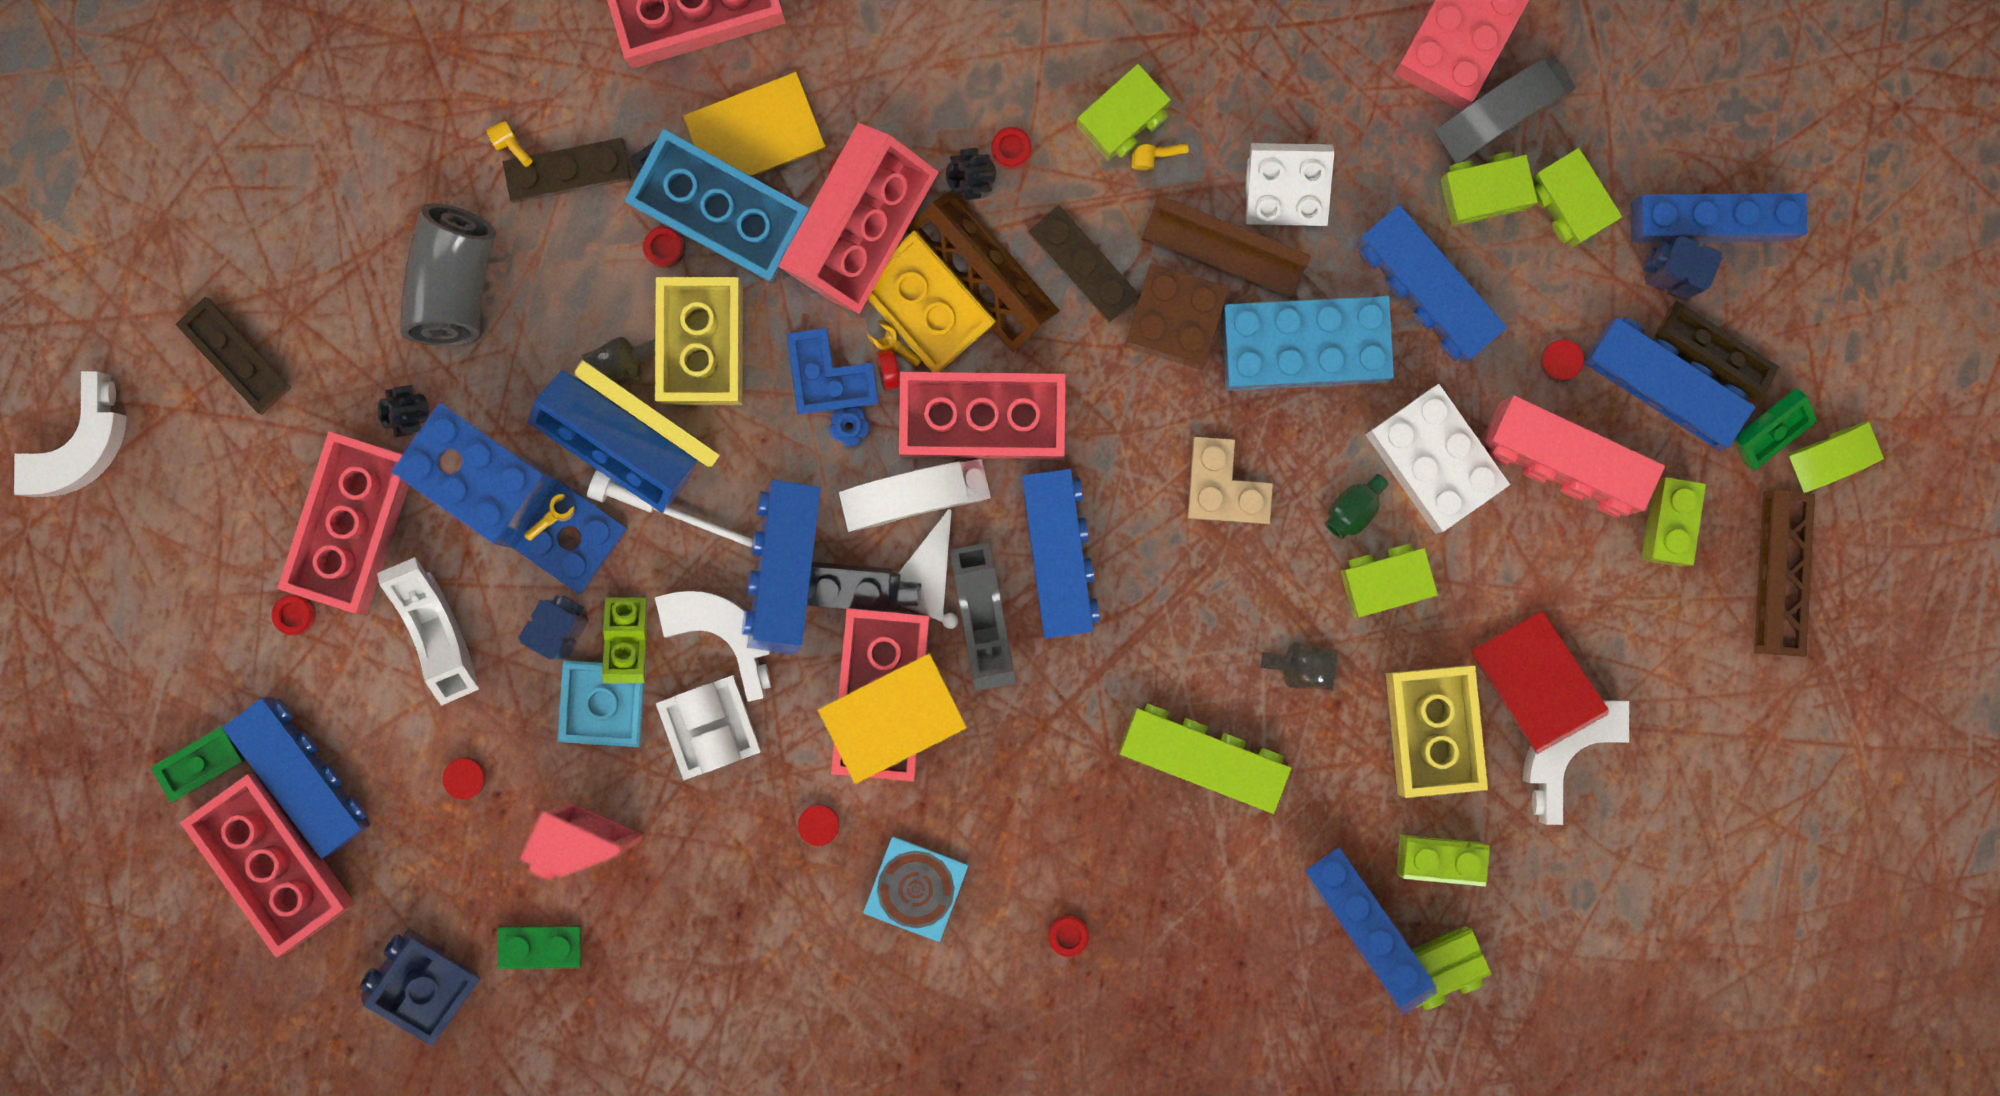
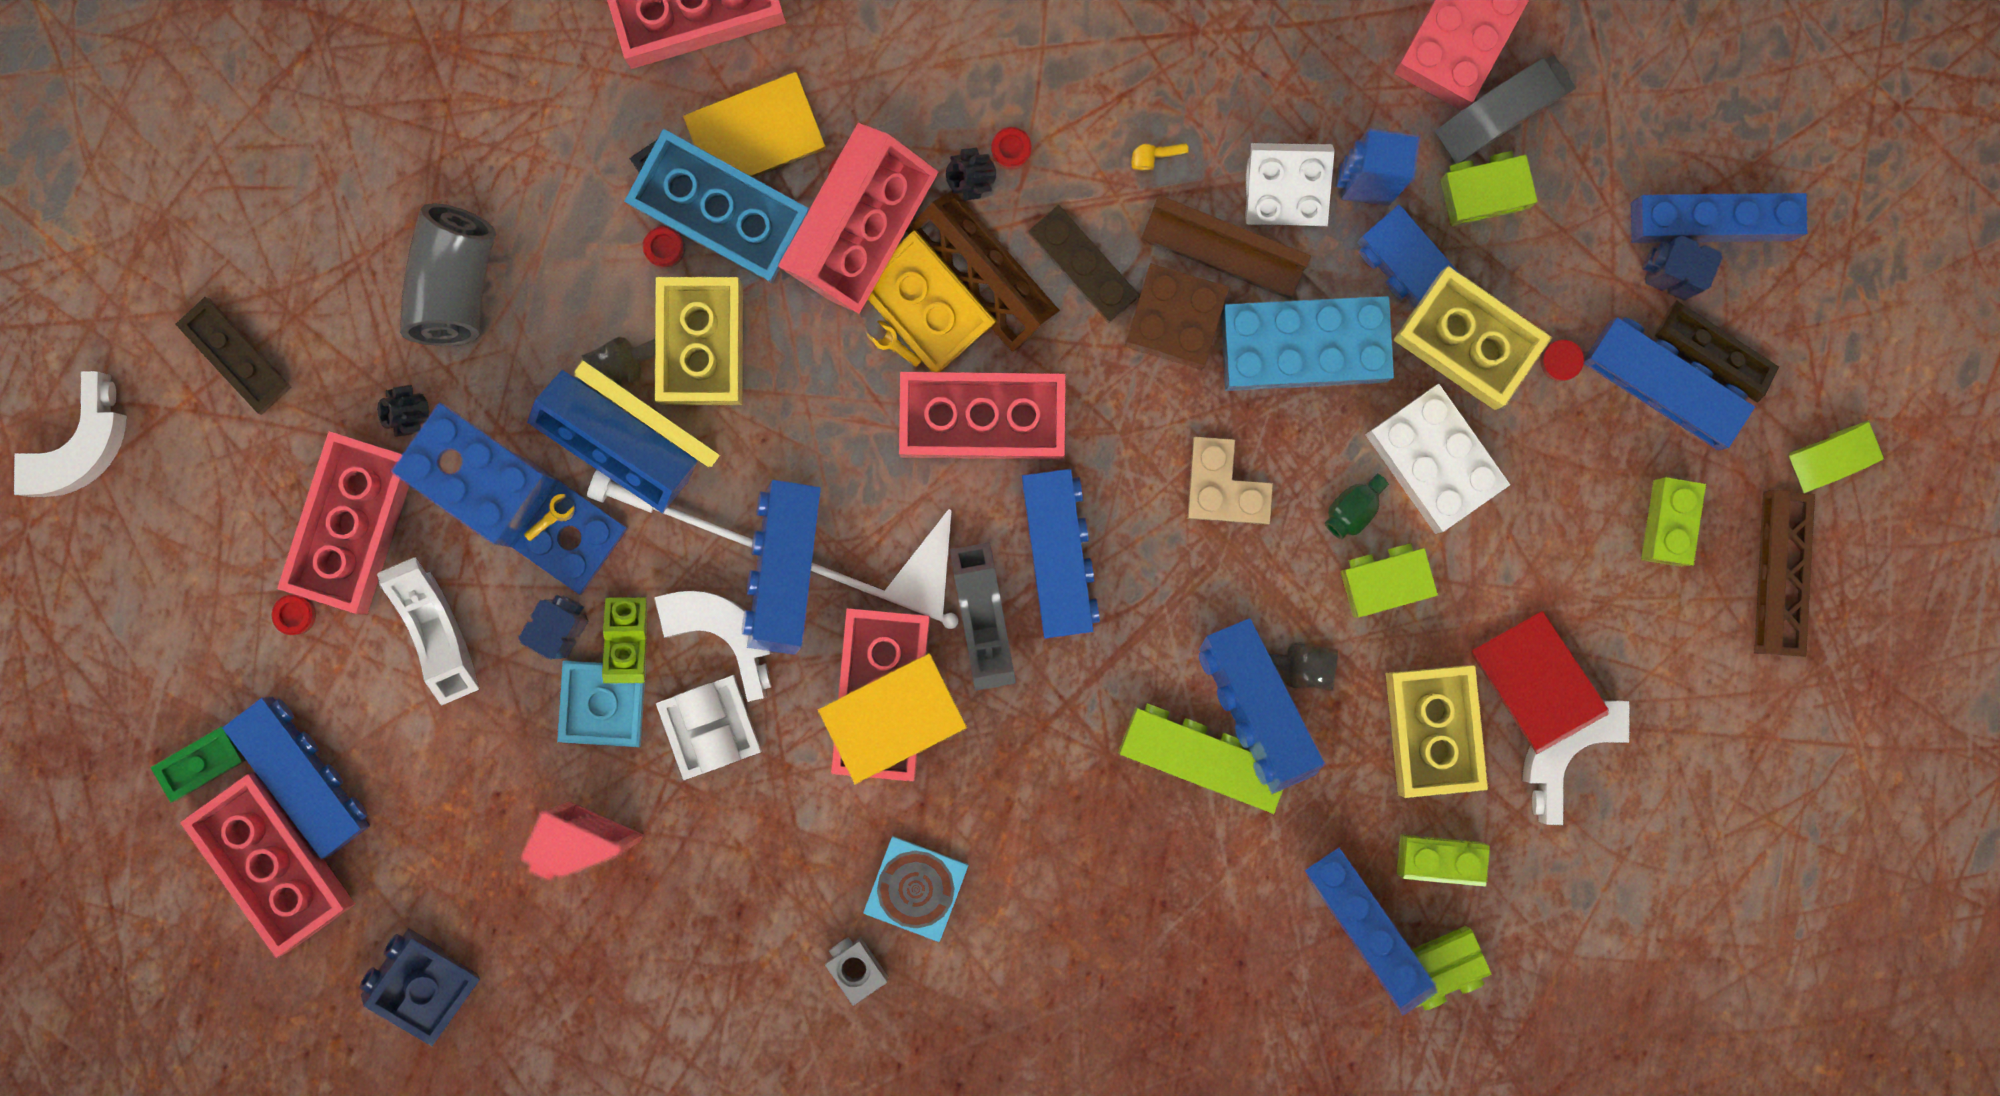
red tile [442,758,486,800] -> none
yellow hand [486,121,532,167] -> none
green plate [498,925,582,969] -> none
dark brown plate [502,138,632,203] -> none
blue plate [787,328,879,415] -> none
red tile [798,804,839,846] -> none
black hinge [807,562,921,612] -> none
blue plate [829,407,869,446] -> none
white arch [839,459,991,532] -> none
red tile [876,348,900,391] -> none
red tile [1048,914,1089,957] -> none
lime brick [1076,64,1171,161] -> none
coral brick [1480,395,1665,518] -> none
lime brick [1532,148,1622,248] -> none
green plate [1734,388,1817,471] -> none
none -> light grey brick [825,937,889,1006]
none -> blue brick [1199,618,1325,794]
none -> blue brick [1336,129,1419,206]
none -> light yellow brick [1393,266,1552,410]

